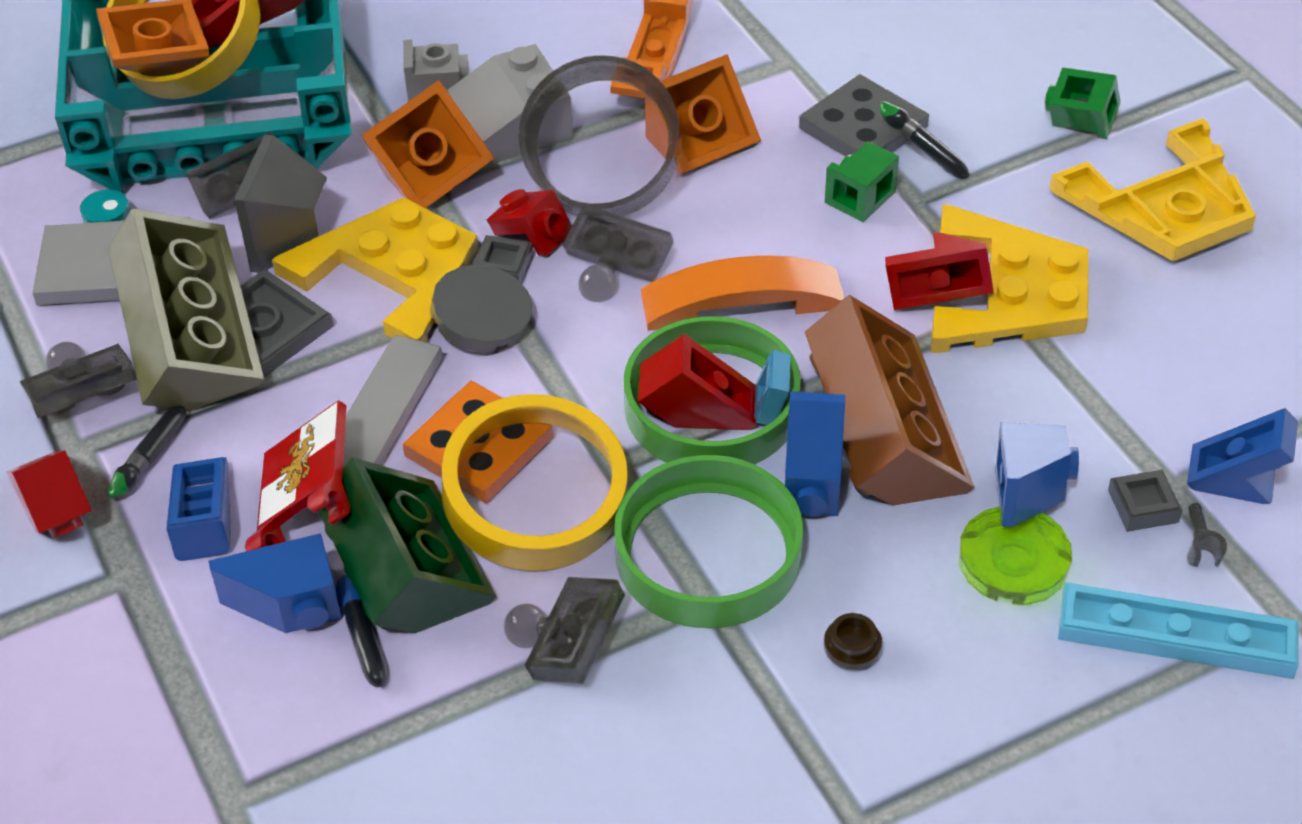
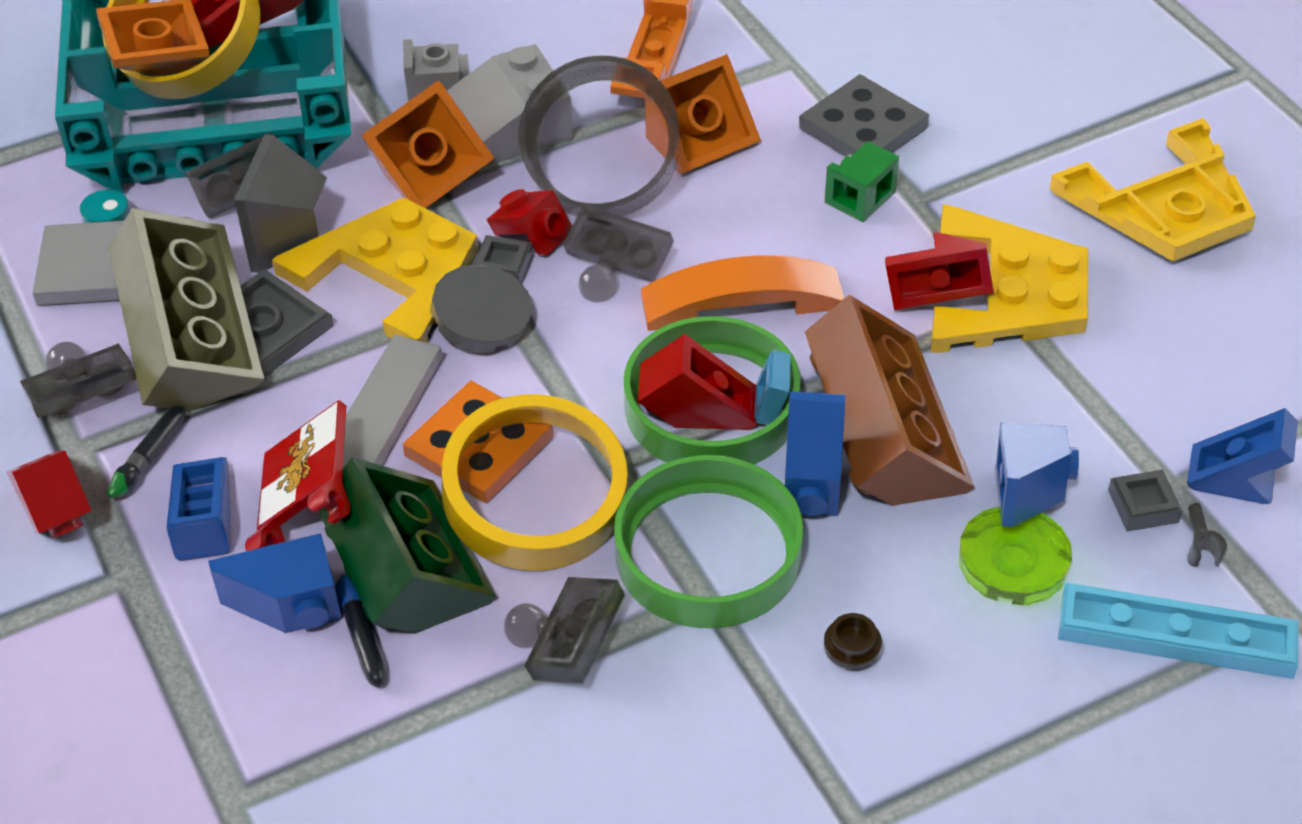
black piece [880,101,969,179] -> none
green brick [1045,67,1121,140] -> none

